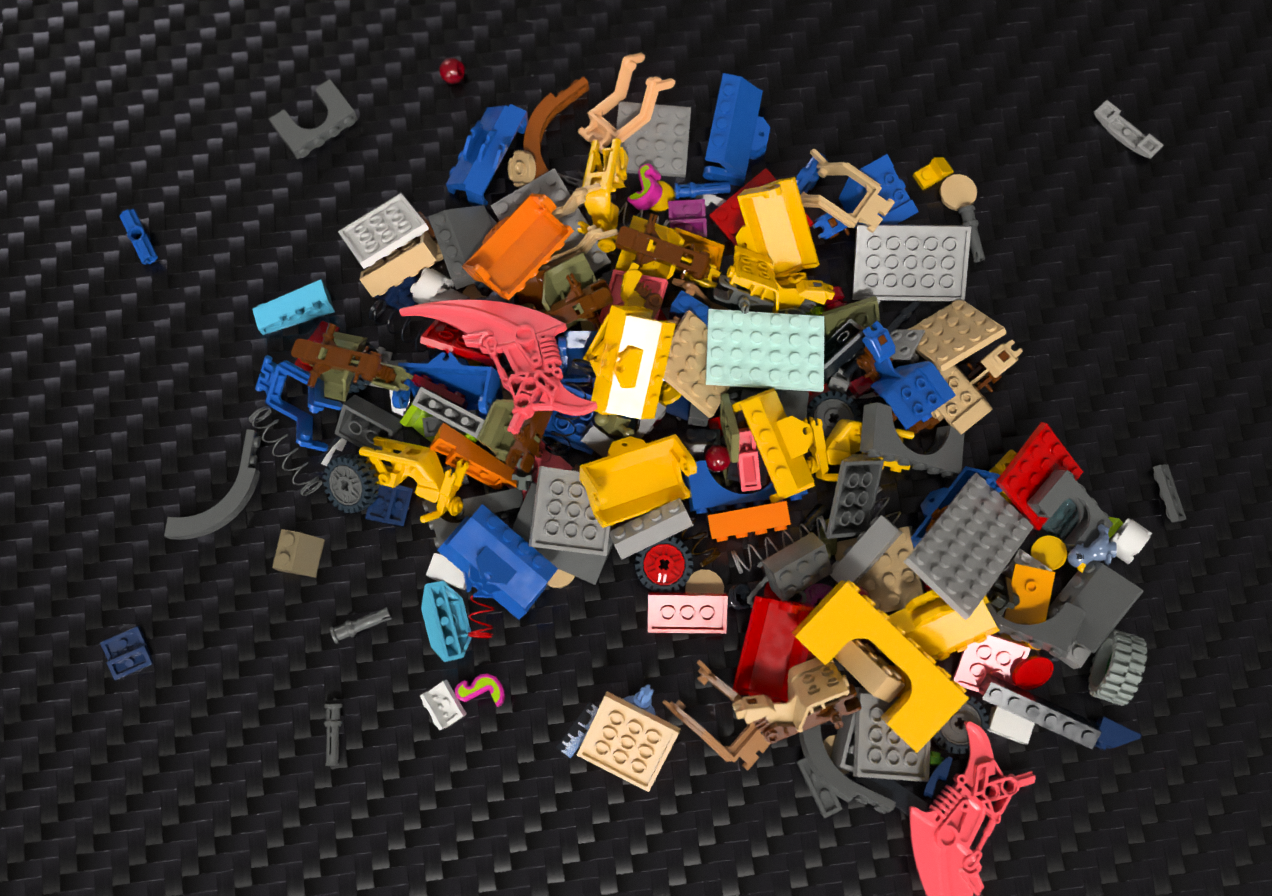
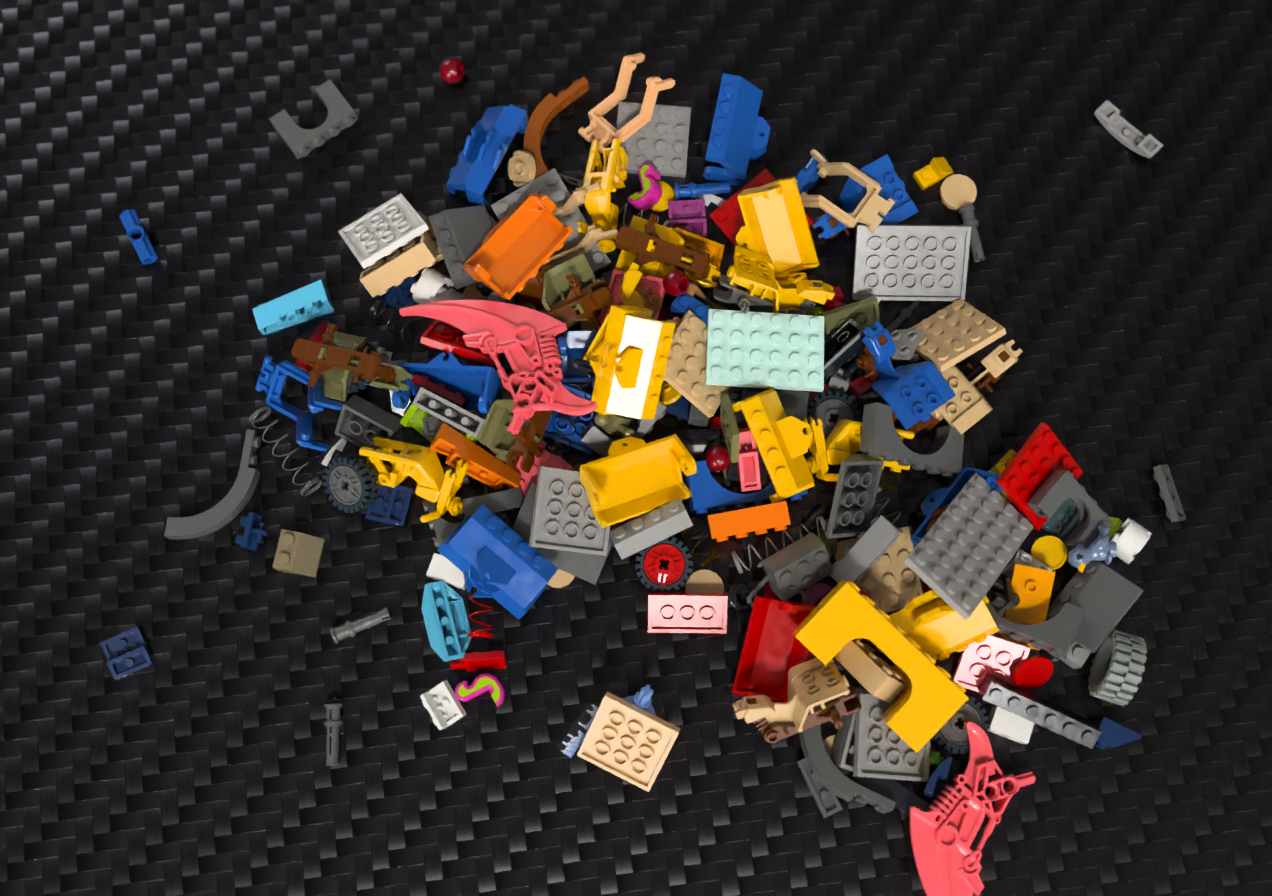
pearl dark grey hips [512,457,538,491] -> none
medium nougat piece [662,660,771,770] -> none
none -> dark blue hips [235,512,269,551]
none -> red hinge [450,650,506,672]
none -> dark red piece [662,269,689,296]

